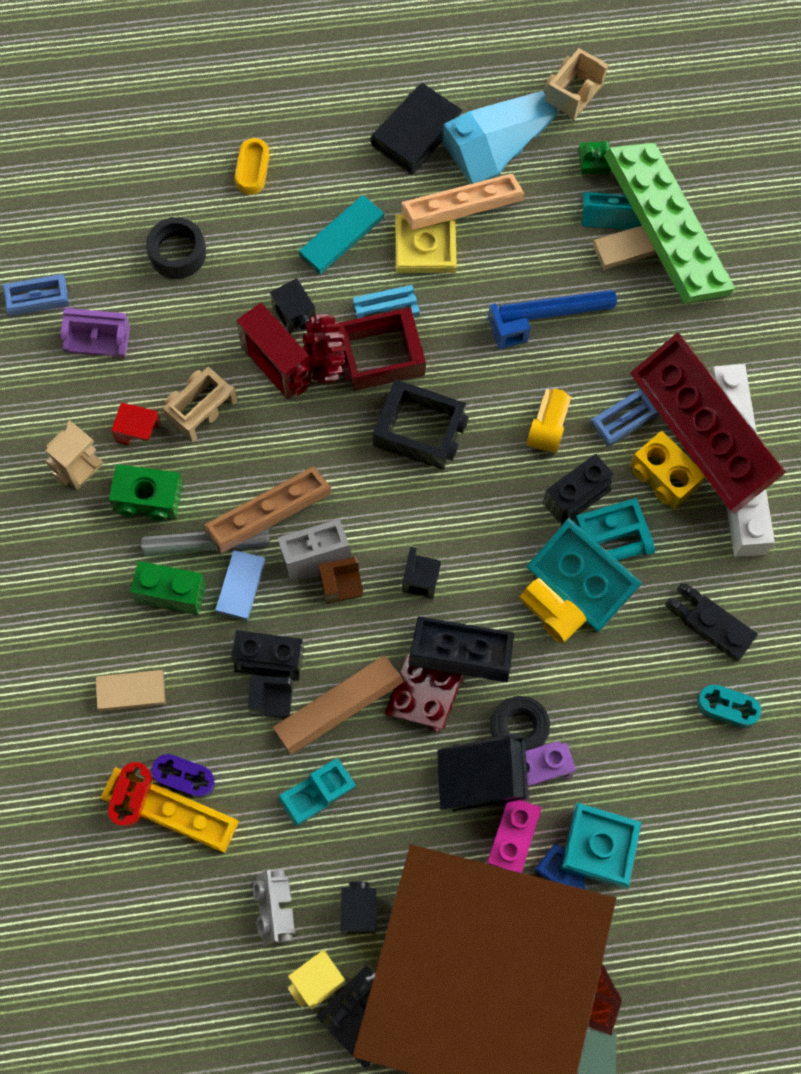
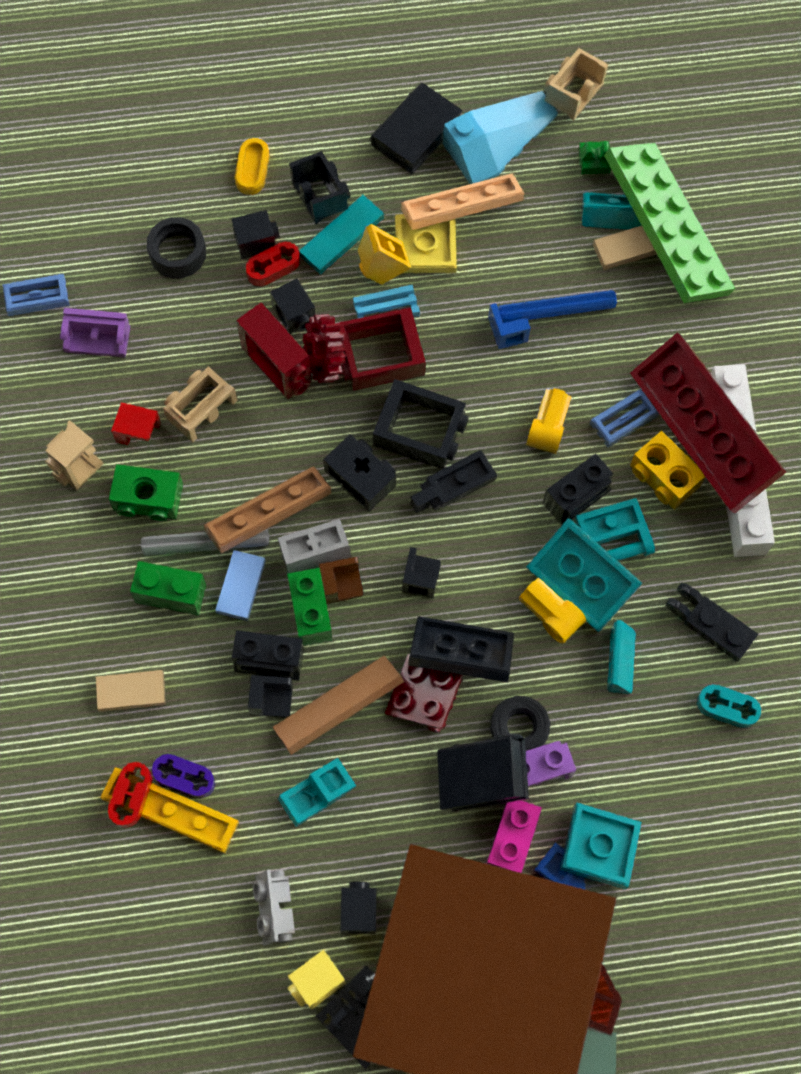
none -> black brick [231,210,280,260]
none -> red beam [246,242,300,287]
none -> green brick [287,568,333,646]
none -> black window [289,151,350,225]
none -> black brick [323,434,396,512]
none -> yellow slope [357,224,411,285]
none -> black hinge [410,450,498,513]
none -> teal slope [607,620,636,694]

